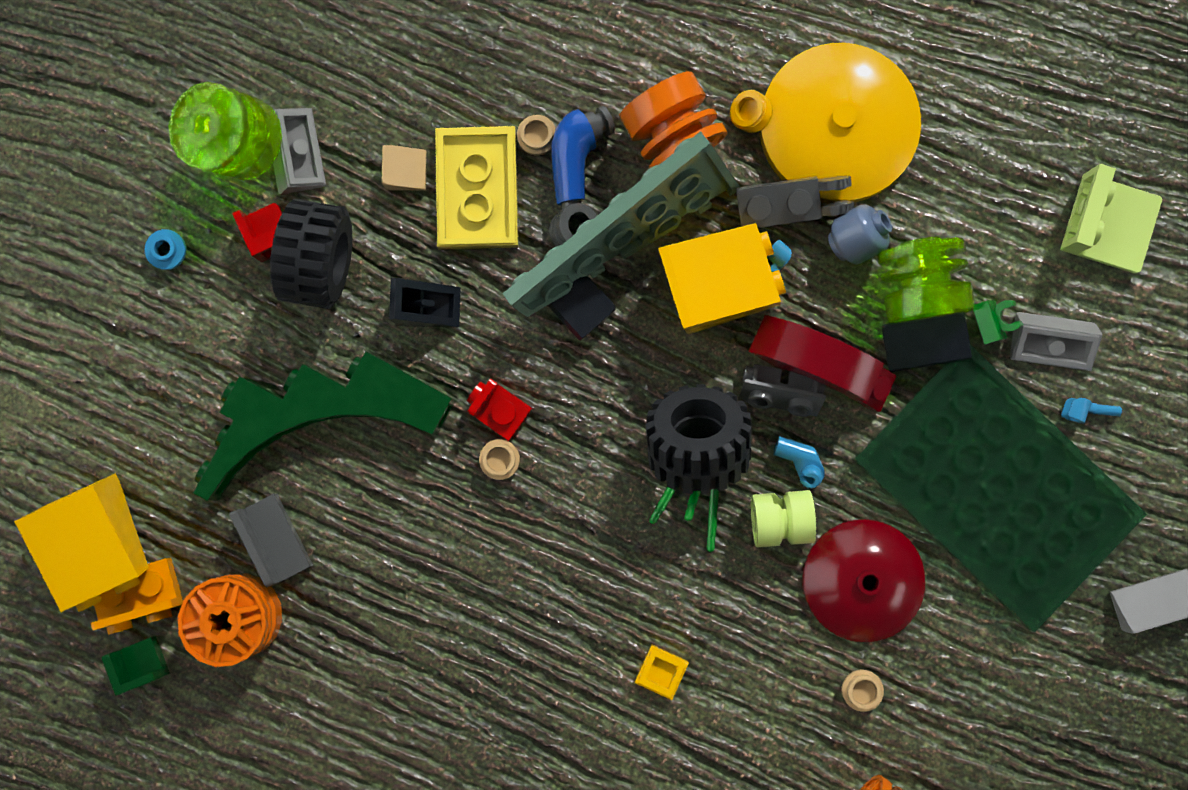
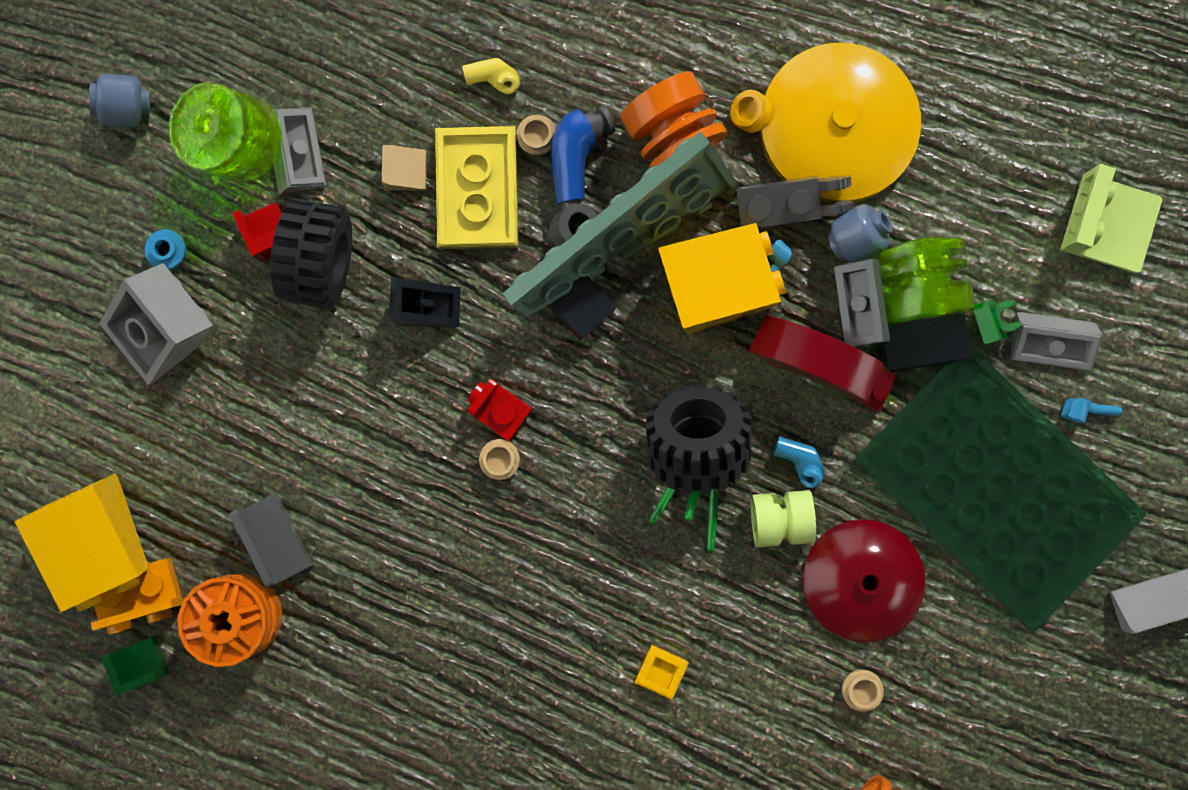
dark green arch [193,351,456,501] -> none
dark grey hinge [738,364,826,417] -> none
none -> sand blue head [89,74,150,128]
none -> light grey slope [99,263,213,385]
none -> light yellow arm [462,58,520,94]
none -> dark grey panel [834,259,890,348]

